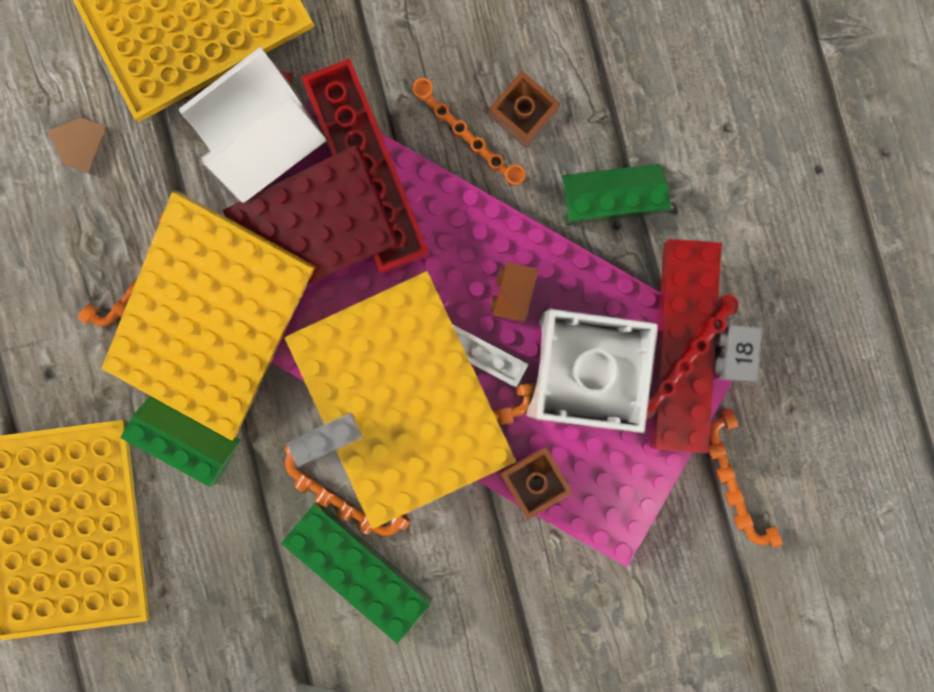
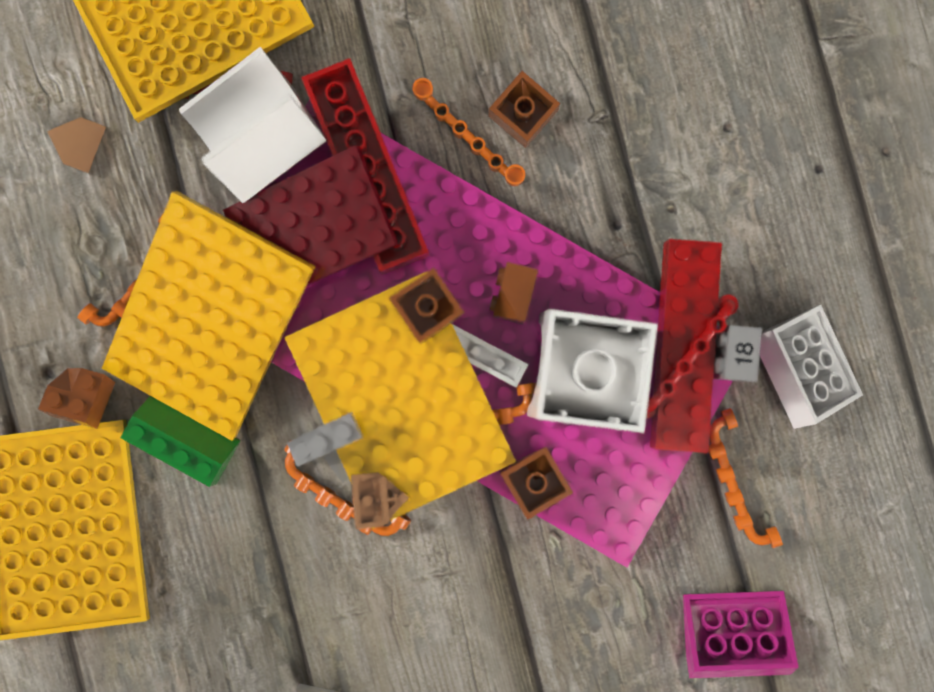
green brick [281,502,432,644] -> none
green slope [561,164,671,225] -> none
none -> dark orange slope [38,368,115,429]
none -> medium nougat slope [351,472,409,529]
none -> dark orange slope [389,268,464,345]
none -> dark pink slope [683,591,799,678]
none -> white slope [760,305,863,429]

